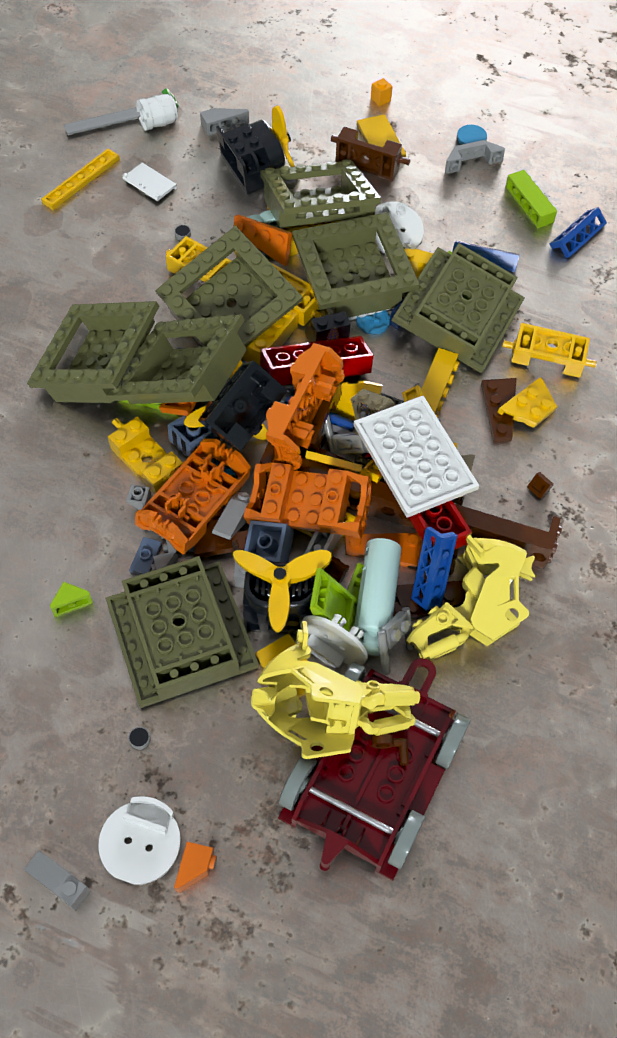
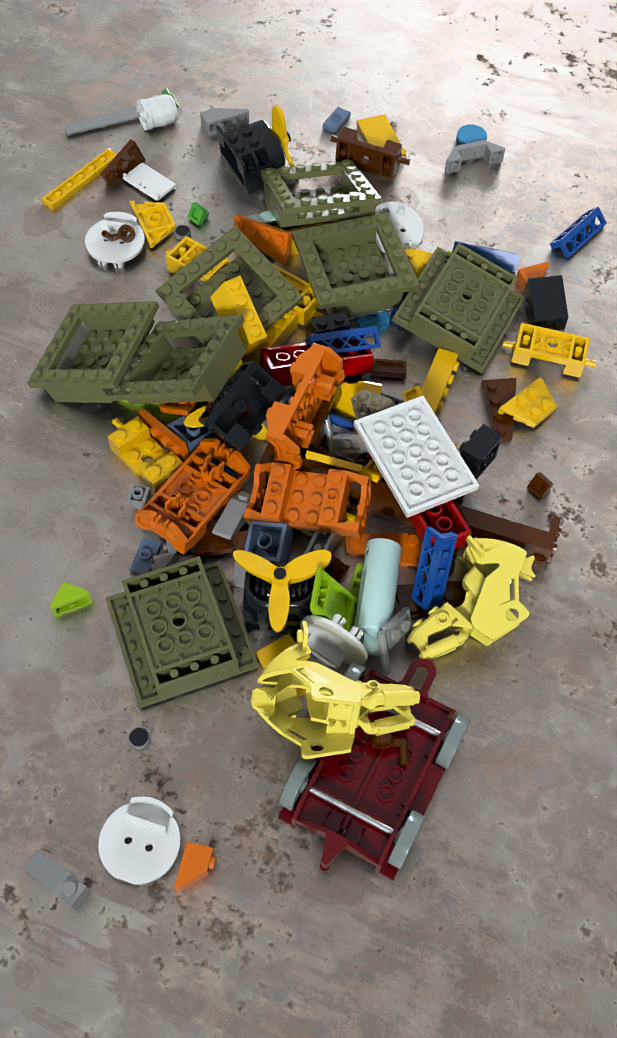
light orange brick [371,78,393,107] -> none
lime brick [505,170,557,228] -> none
none -> white piece [85,212,145,268]
none -> reddish brown wing [101,139,145,186]
none -> reddish brown plate [101,224,136,243]
none -> yellow wing [130,201,176,248]
none -> orange wing [137,408,190,463]
none -> bright green tile [188,202,210,225]
none -> yellow slope [210,276,270,356]
none -> blue fence [305,326,381,354]
none -> sand blue plate [323,107,351,134]
none -> reddish brown plate [371,358,407,379]
none -> black hinge [459,423,503,480]
none -> orange slope [516,261,550,295]
none -> black slope [522,275,569,330]

